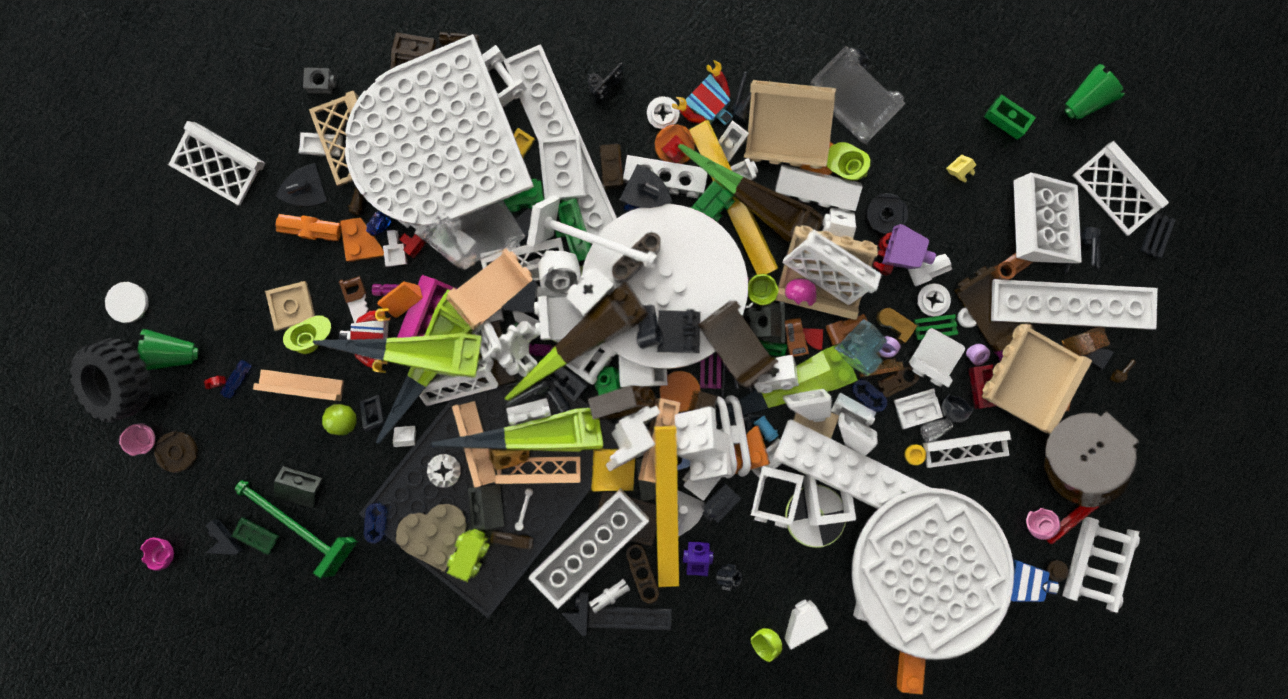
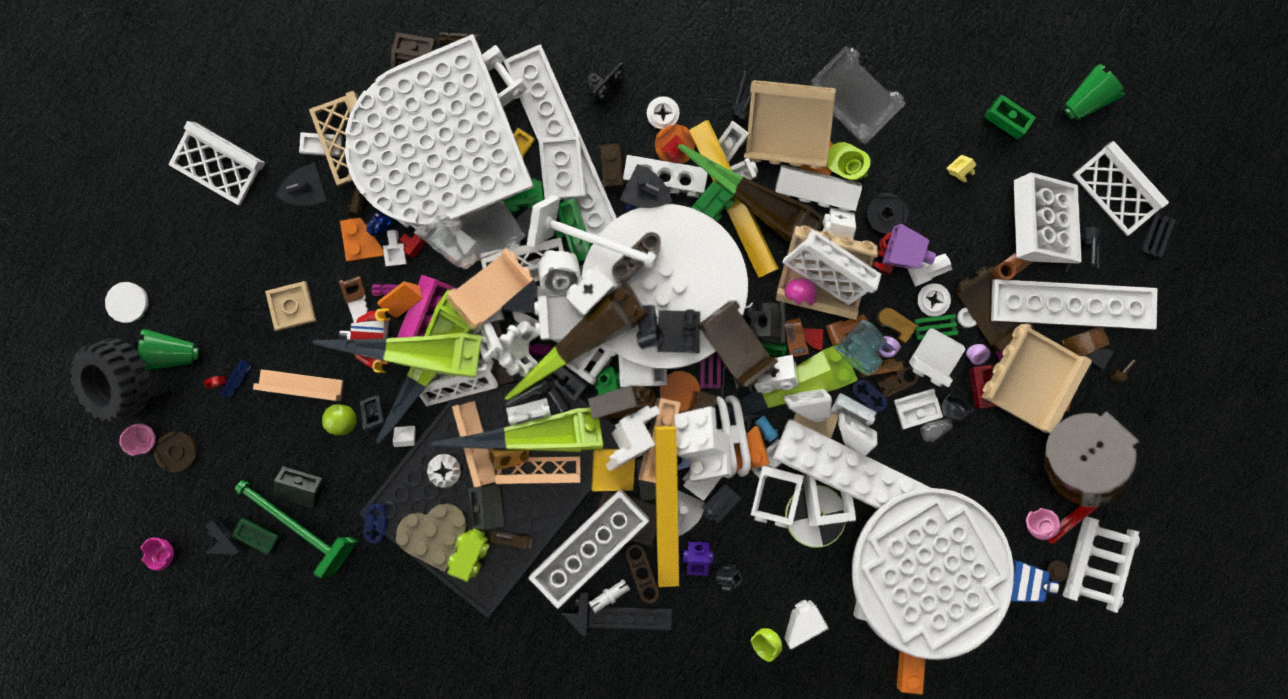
orange piece [276,214,342,241] -> none
lime piece [283,316,331,354] -> none
dark grey brick [303,68,336,94] -> none
white hinge [515,488,533,531] -> none
torso [672,60,733,125] -> none
lime hair [748,274,779,306] -> none
yellow tile [904,445,926,465] -> none
white fence [923,431,1011,468] -> none

